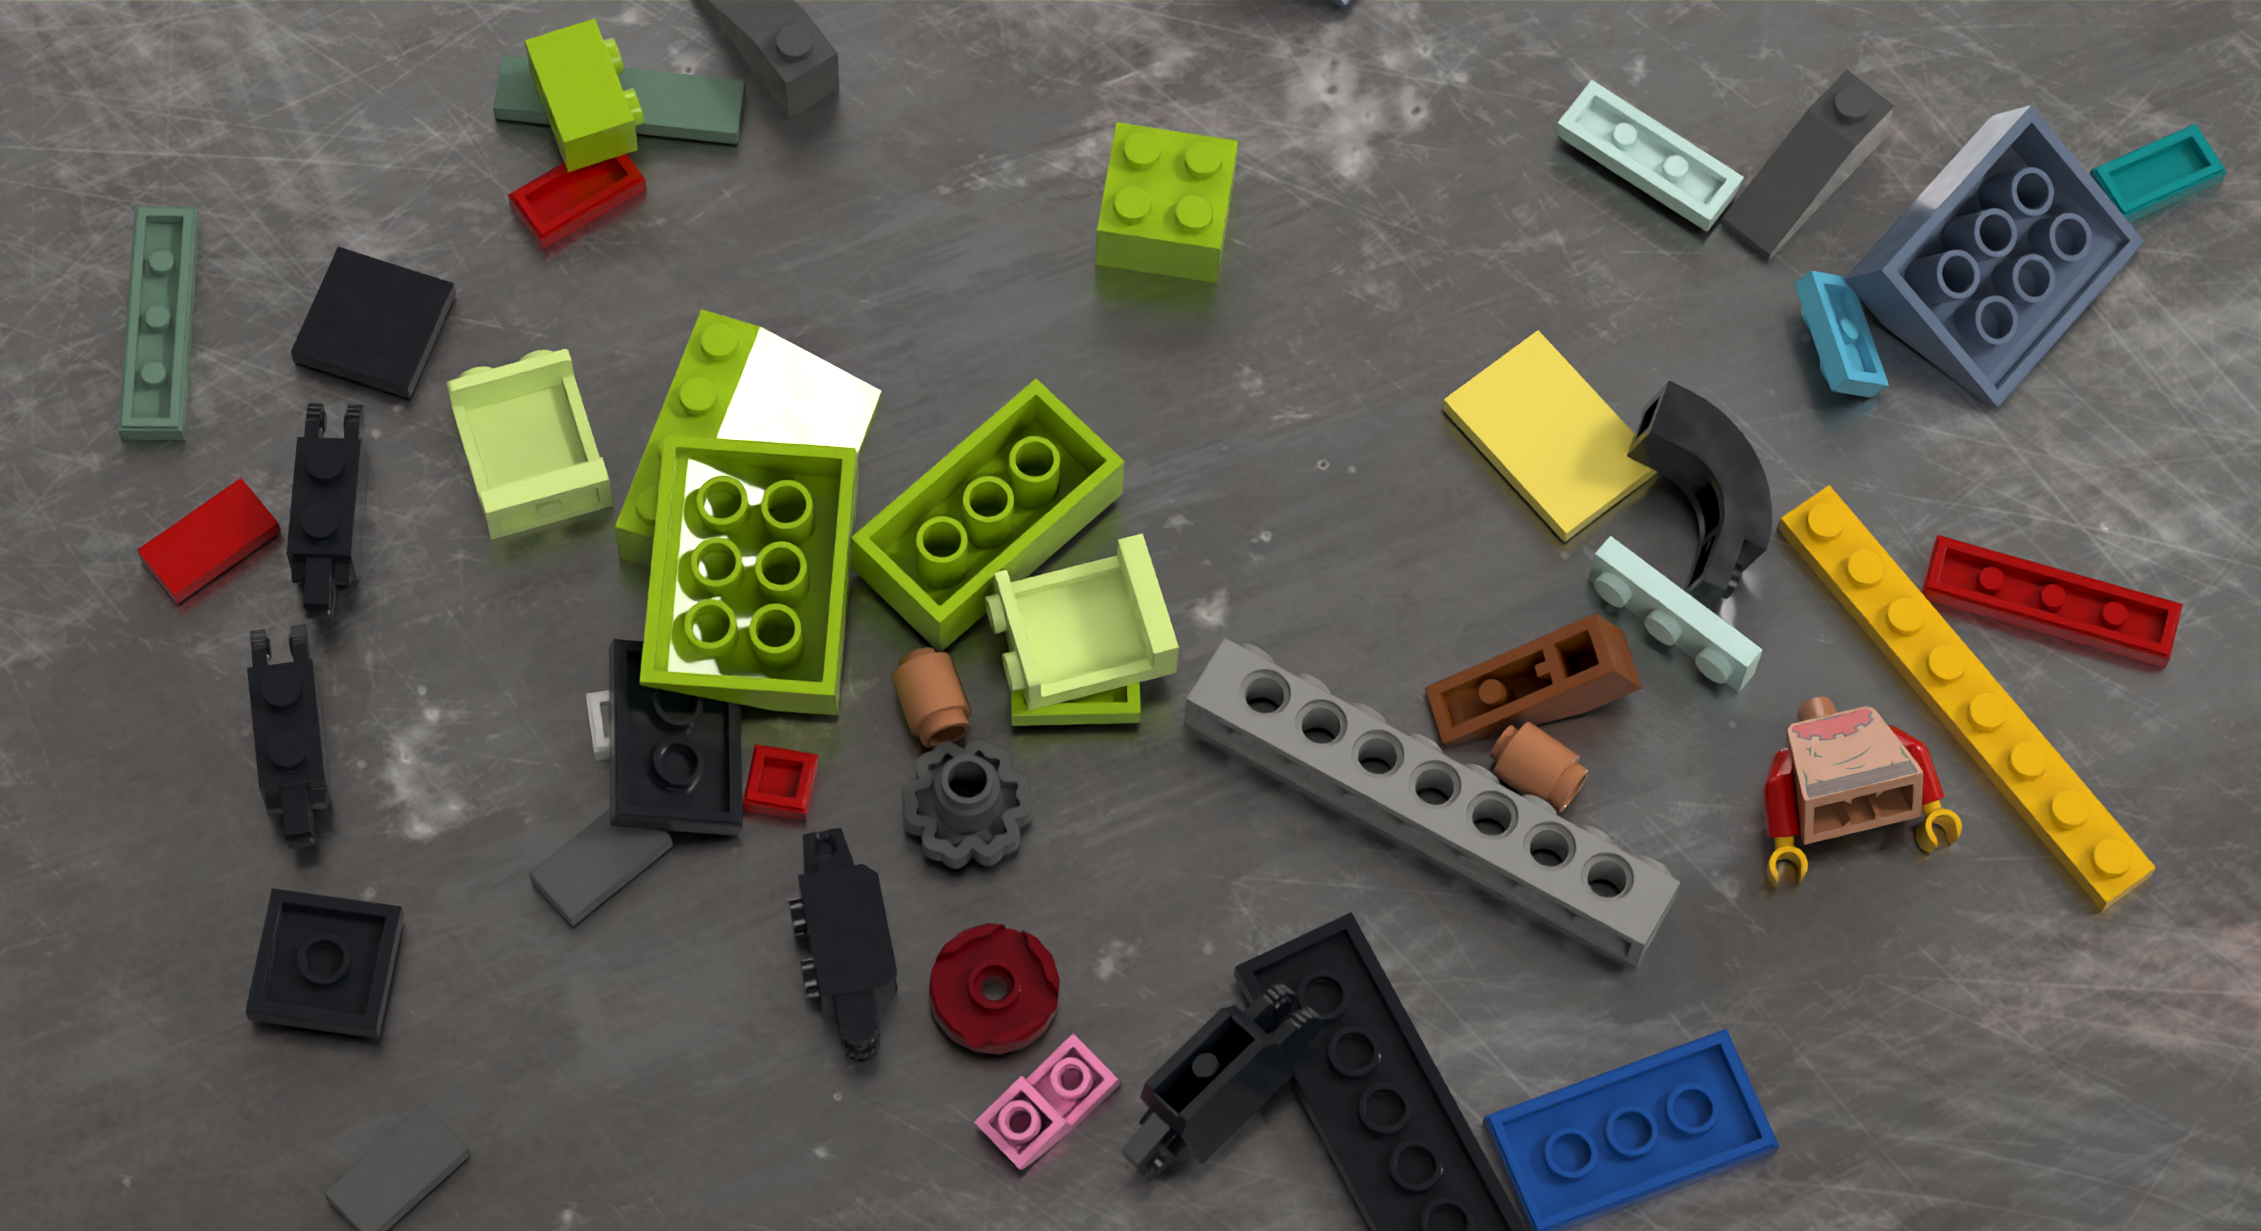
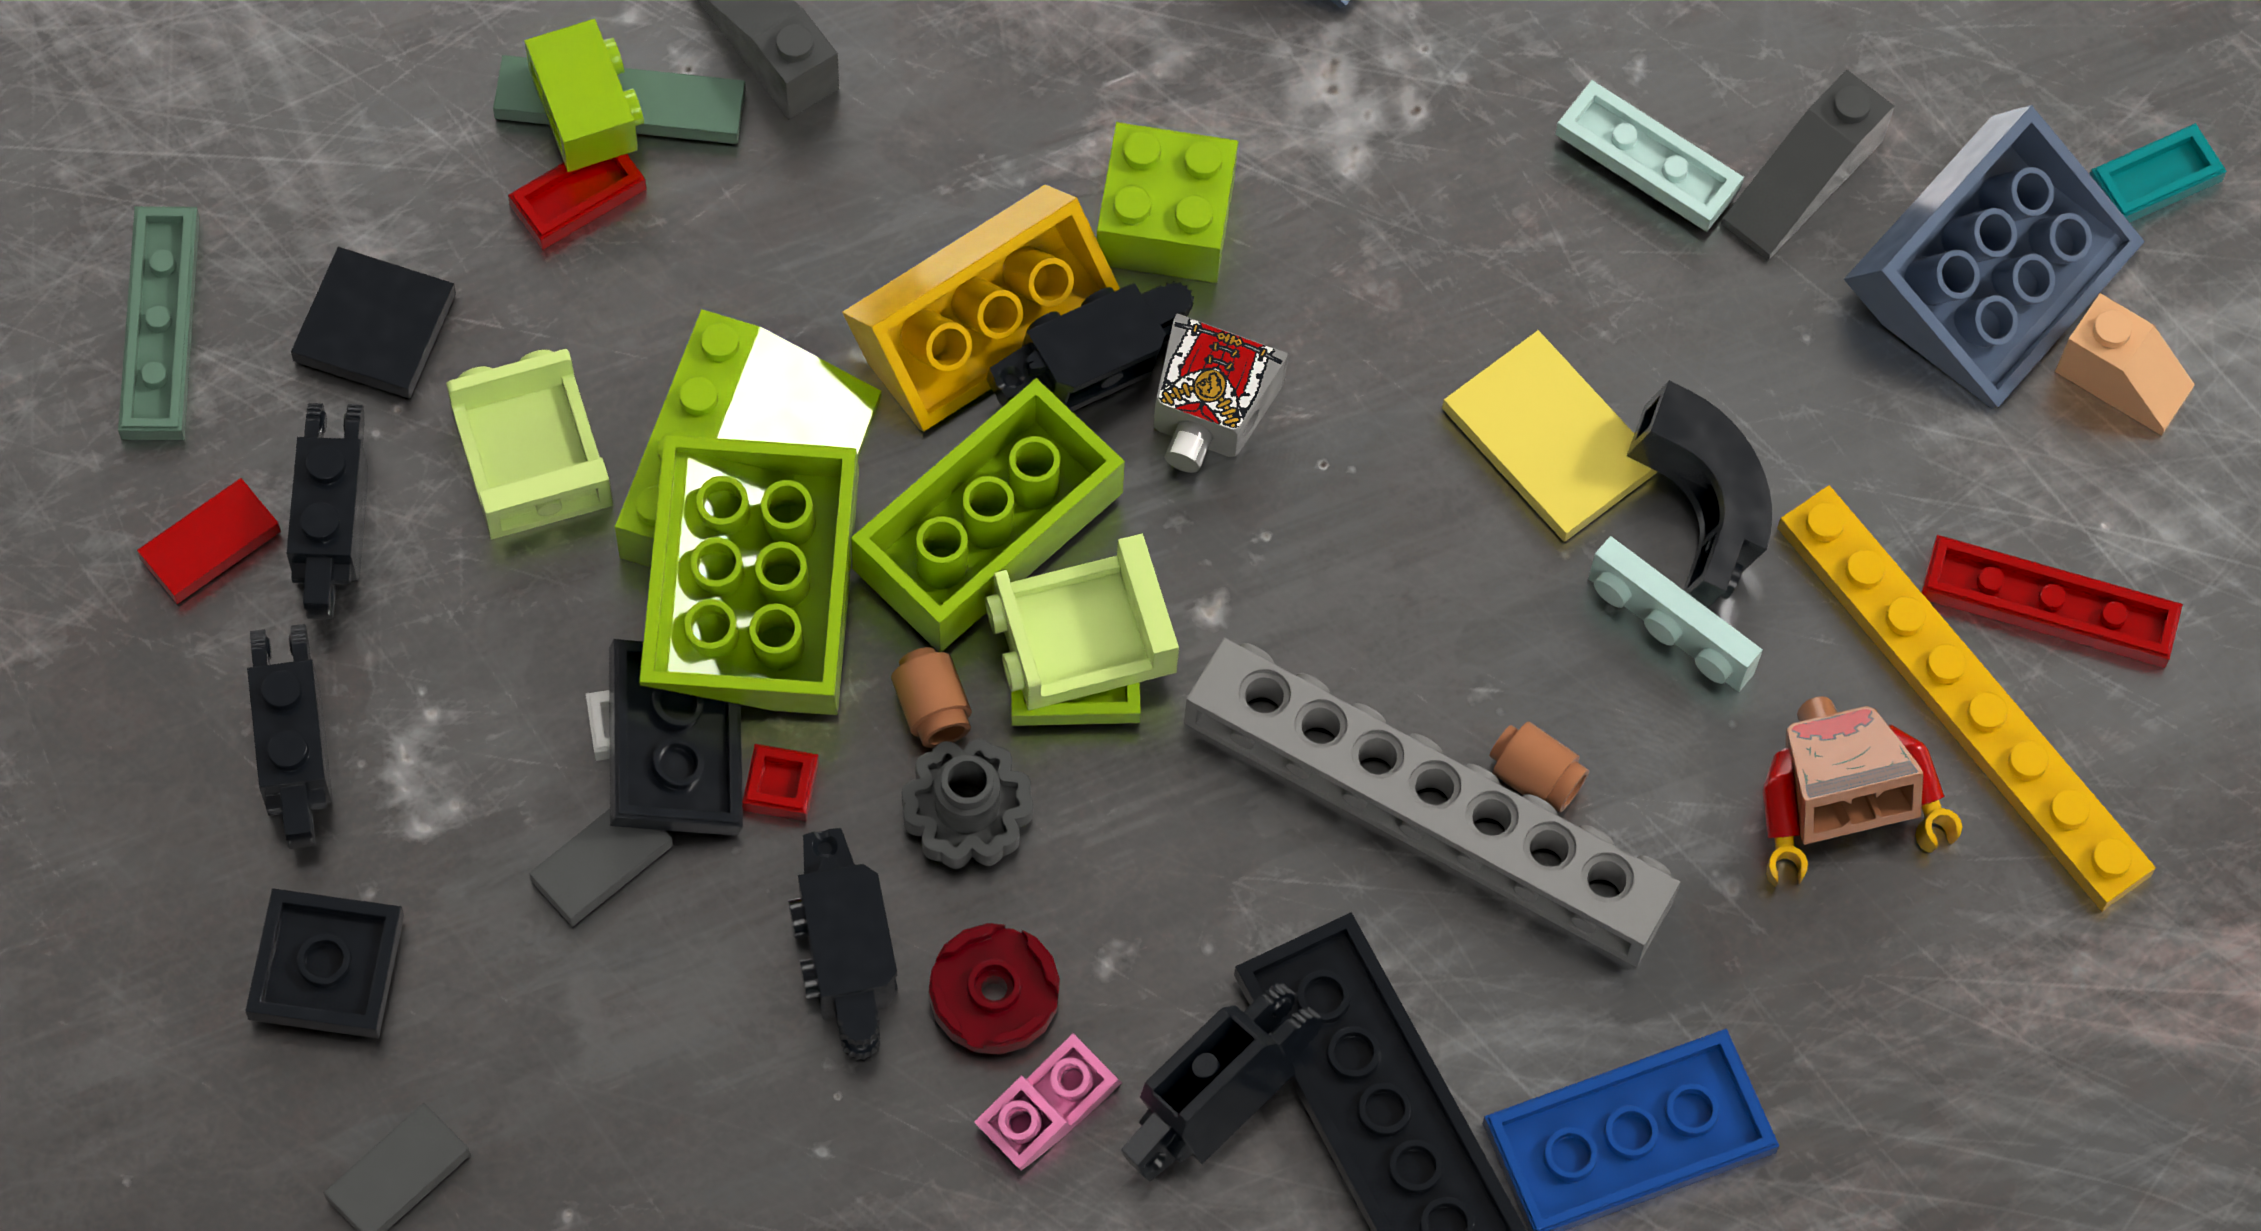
dark orange slope [1425,613,1642,747] -> none
medium azure plate [1794,271,1889,398] -> none
none -> yellow slope [842,184,1120,432]
none -> black hinge [986,281,1194,411]
none -> torso [1153,313,1288,473]
none -> light nougat slope [2055,293,2195,436]

